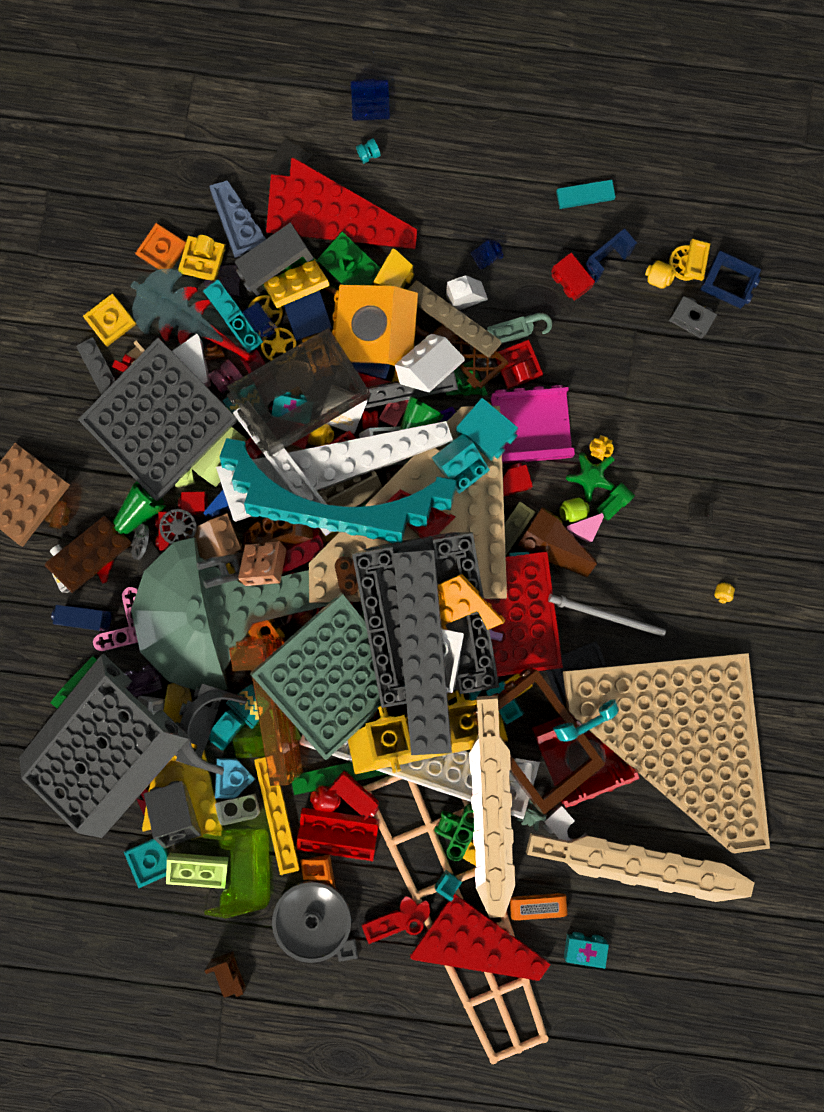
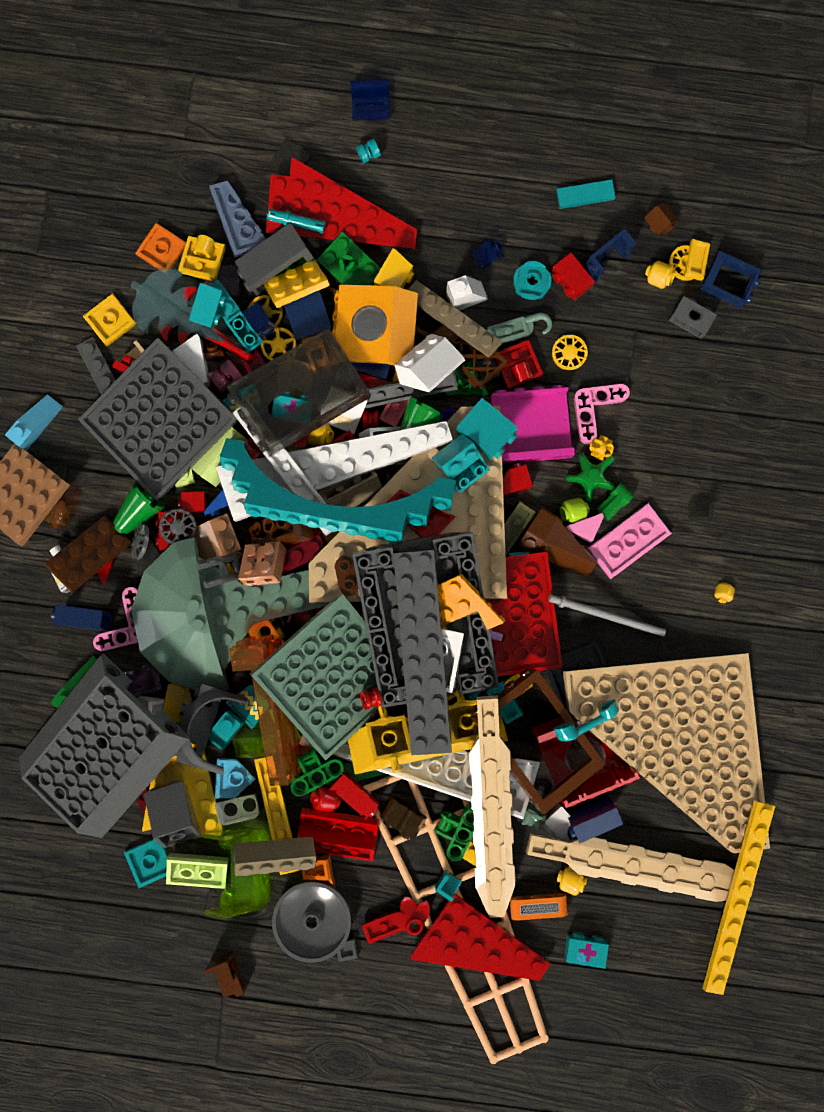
none -> medium azure slope [5,394,63,450]
none -> teal brick [189,283,227,328]
none -> dark tan brick [233,837,316,876]
none -> teal pin [267,208,325,234]
none -> green beam [291,747,344,796]
none -> red wheel [360,687,382,710]
none -> dark brown brick [380,796,427,840]
none -> teal plate [513,261,552,300]
none -> yellow wheel [552,335,588,370]
none -> yellow head [557,866,587,895]
none -> dark blue slope [568,792,623,843]
none -> bright pink beam [574,384,630,444]
none -> bright pink tile [587,503,672,579]
none -> reddish brown brick [644,202,679,235]
none -> yellow plate [702,800,775,995]

